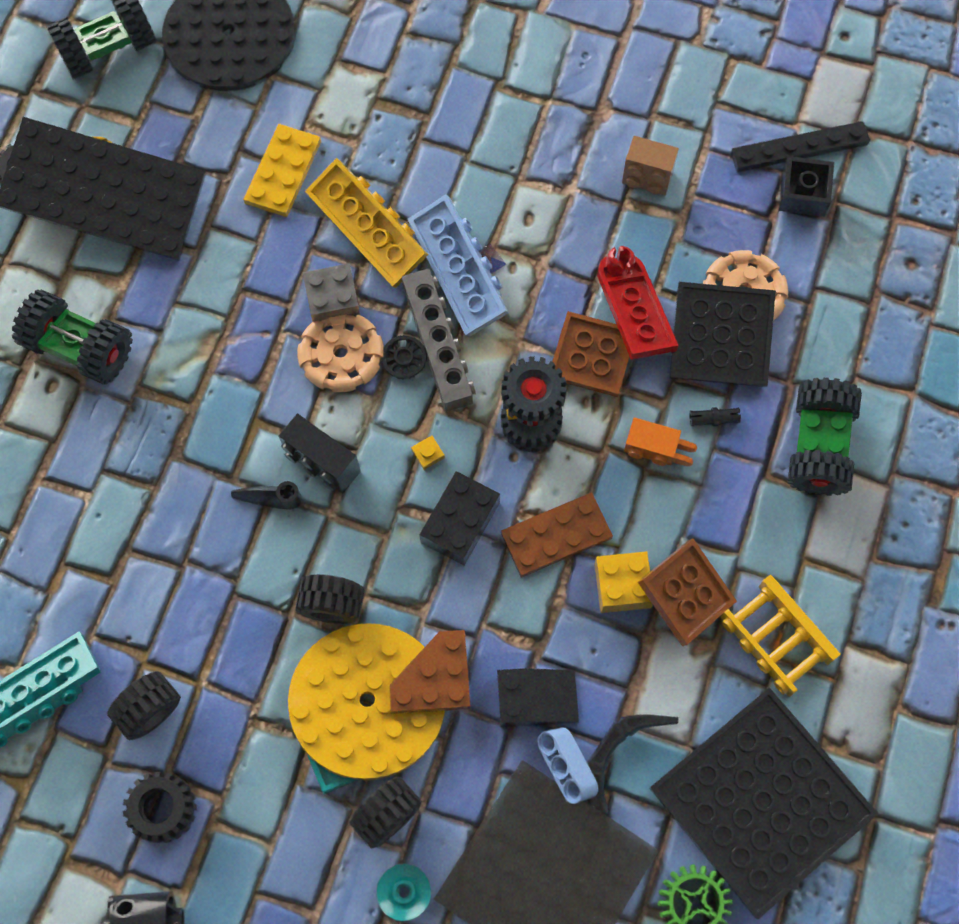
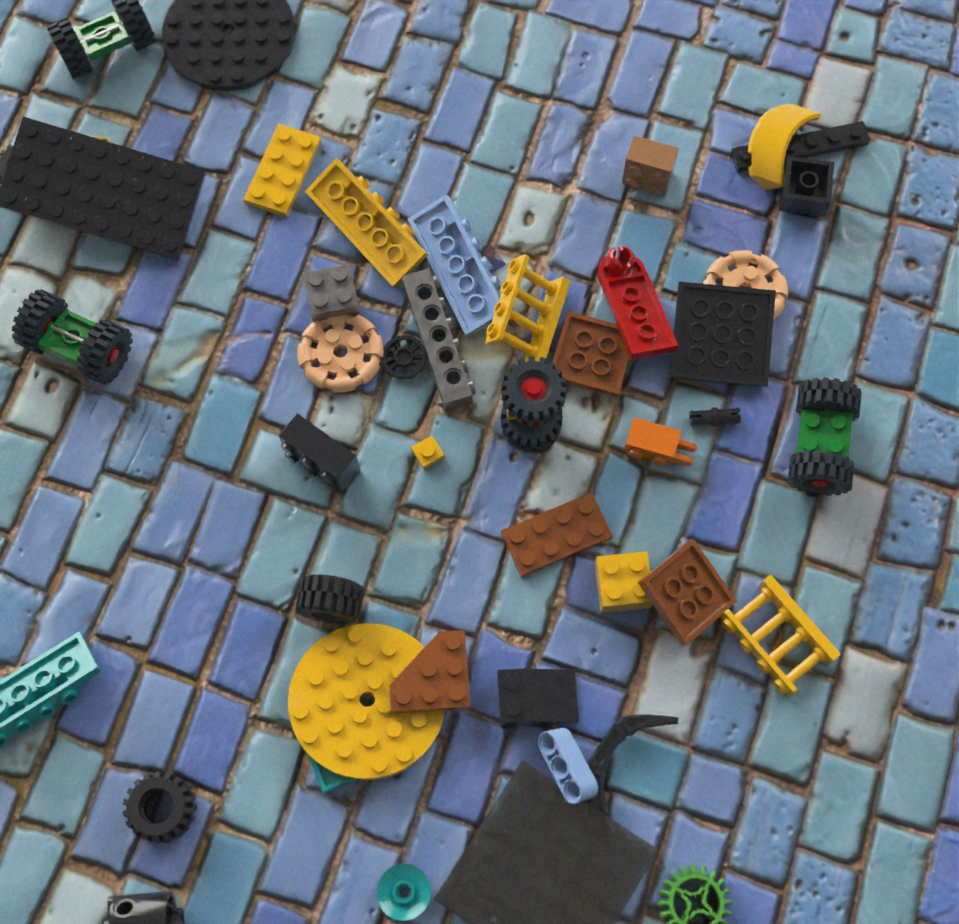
black tyre [107,671,181,741] -> none
black piece [231,481,302,510] -> none
black tyre [349,777,422,849] -> none
black brick [419,471,500,566] -> none
black plate [649,687,879,920] -> none
none -> yellow fence [485,254,571,362]
none -> yellow windscreen [748,104,821,191]

